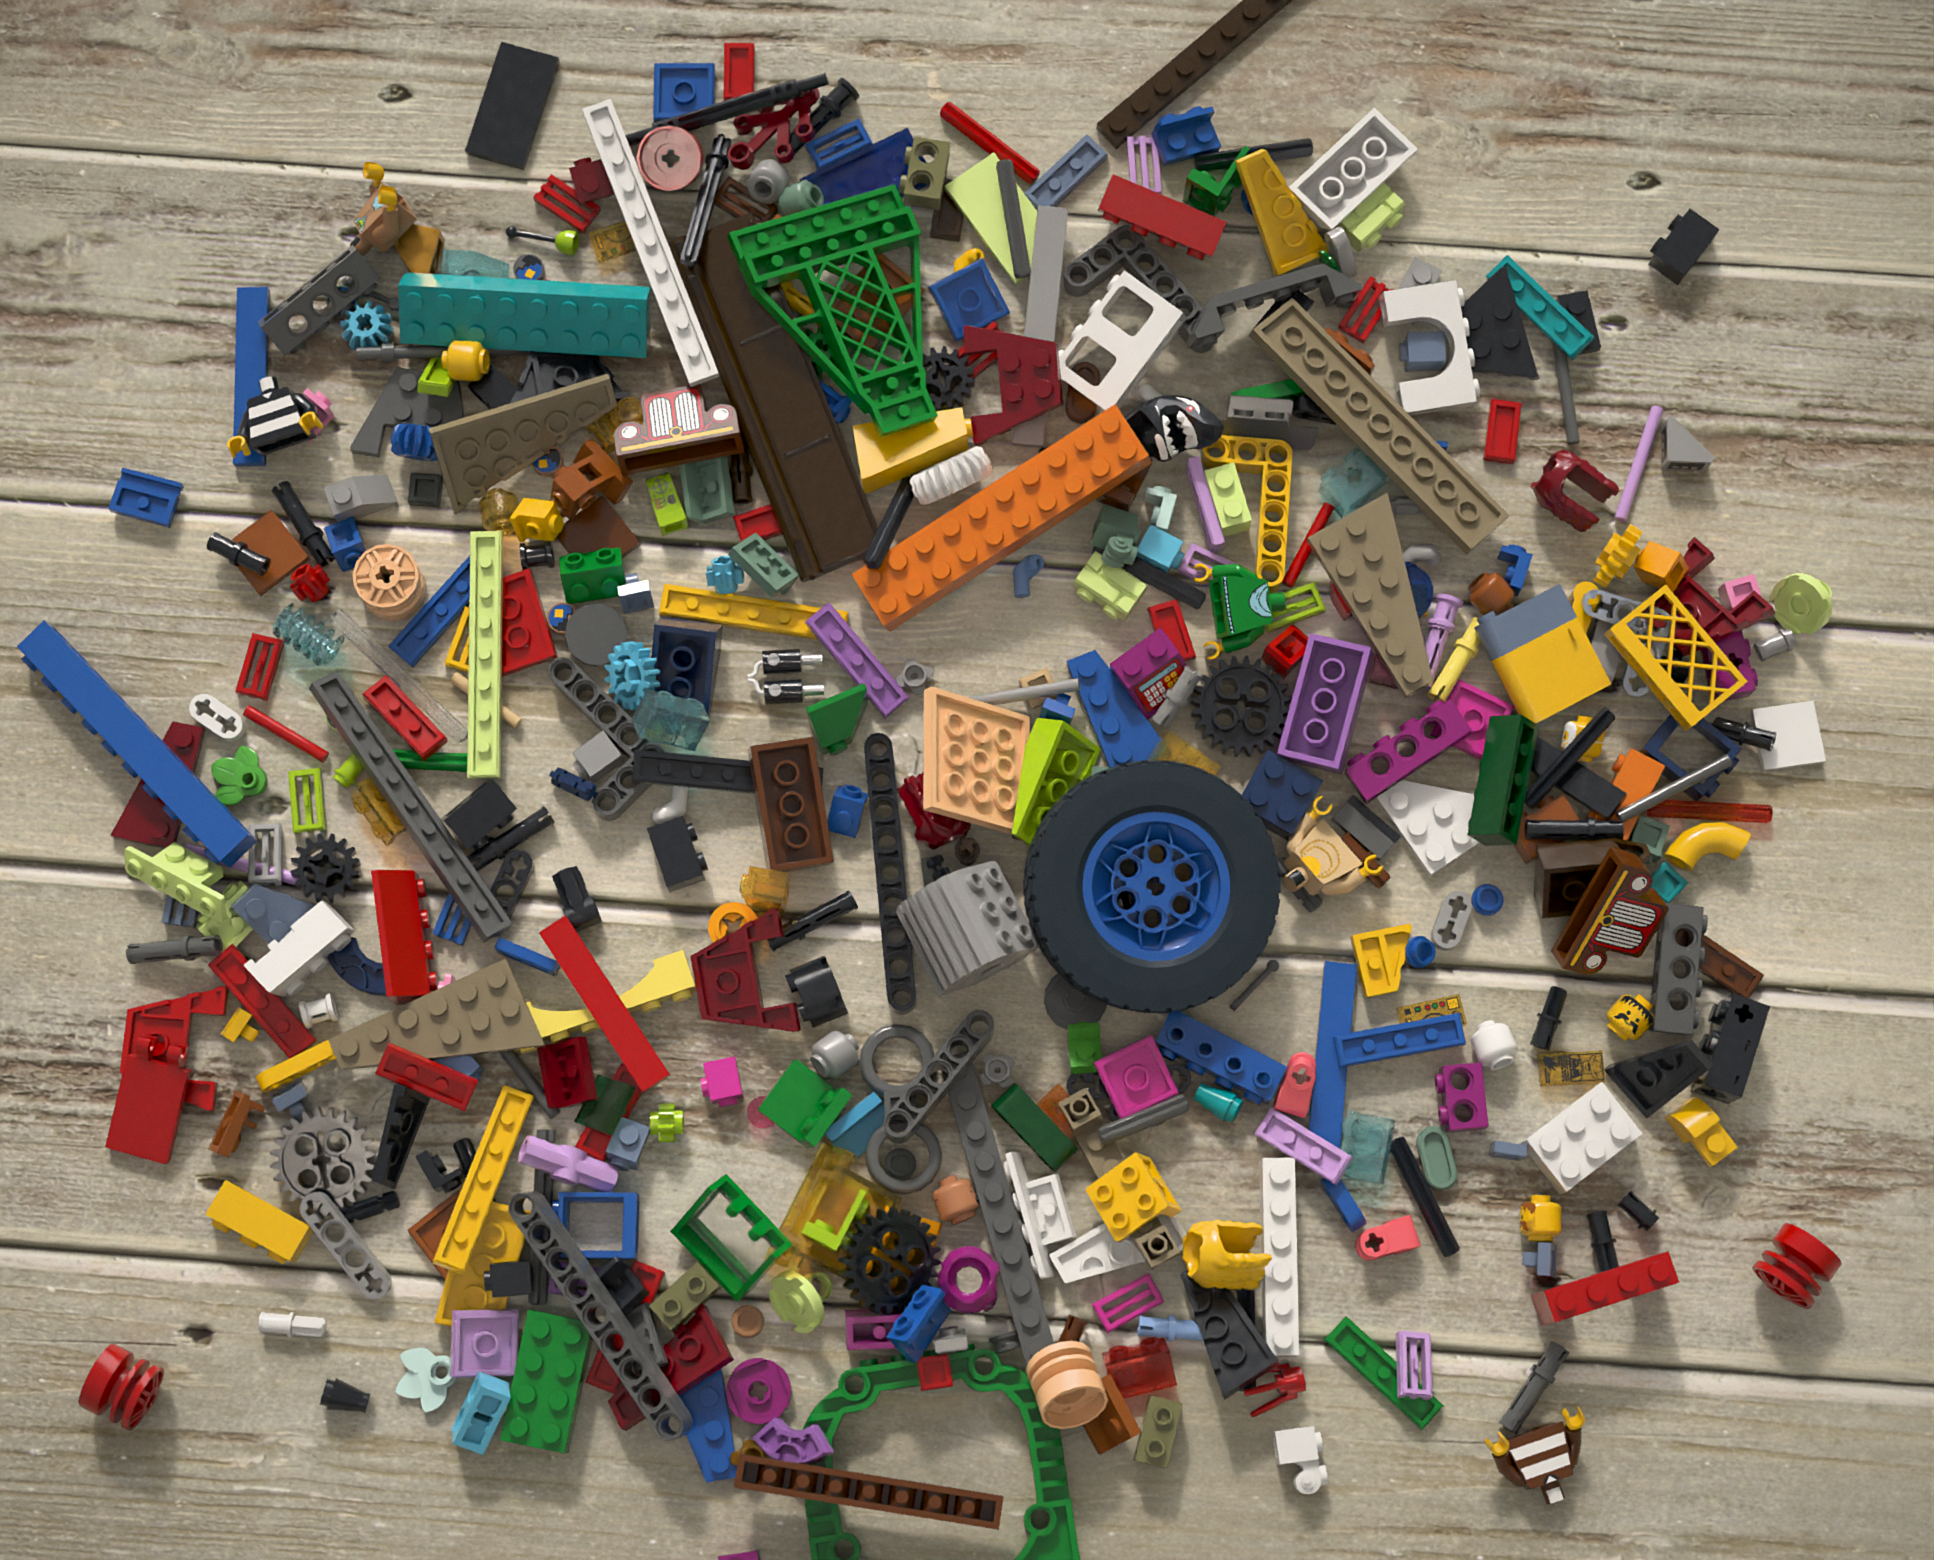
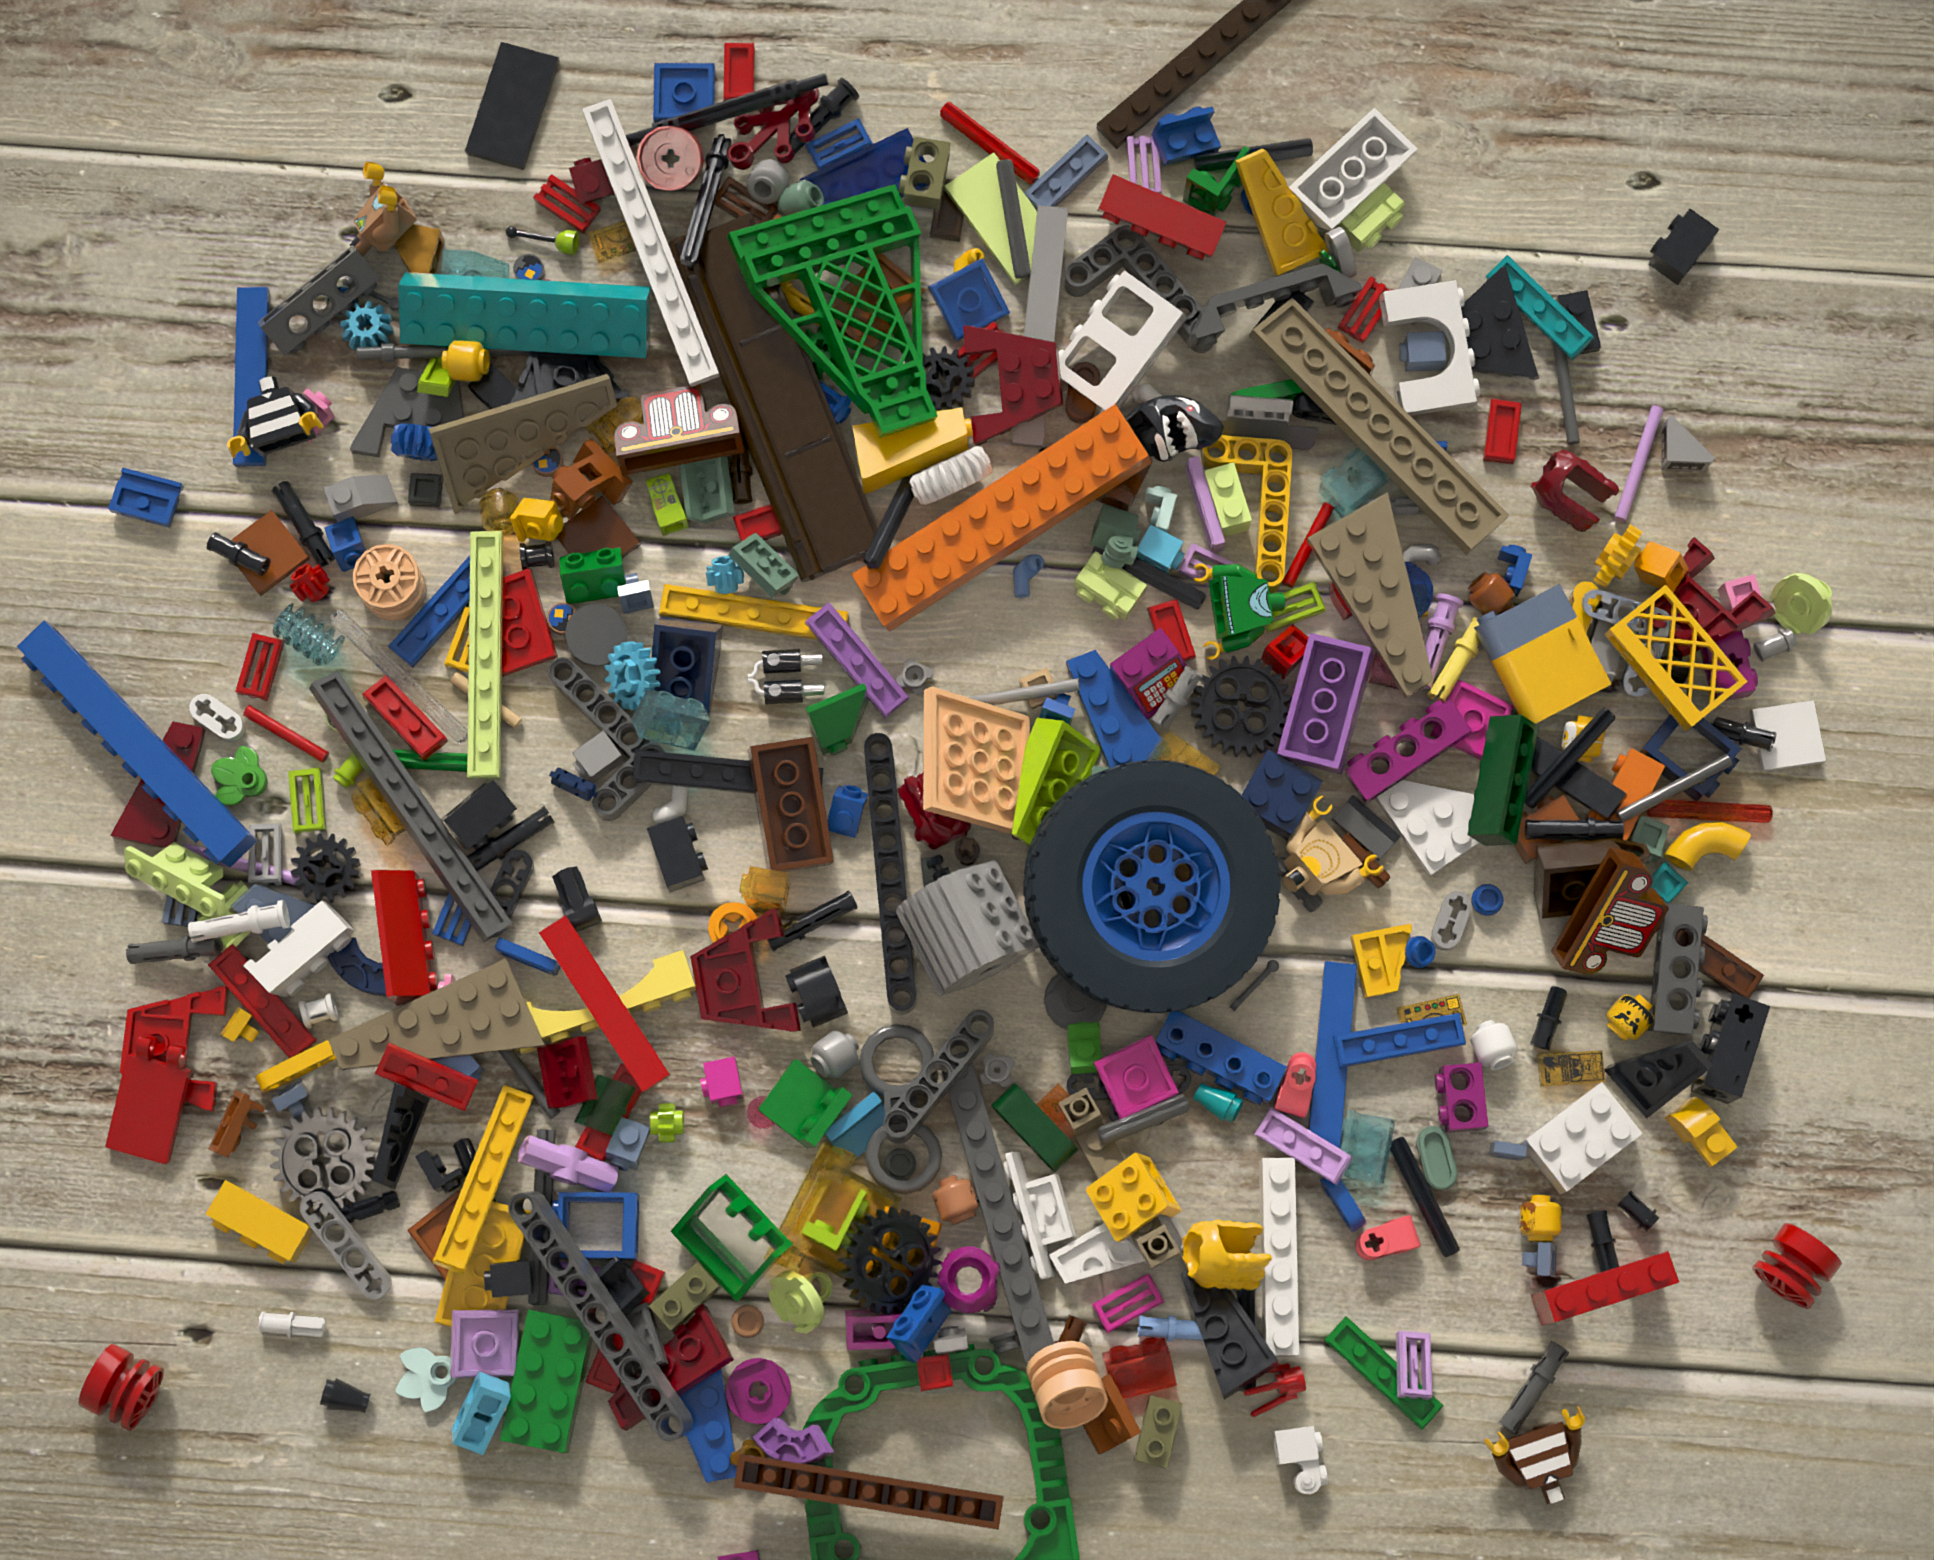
none -> white pin [188,900,290,943]

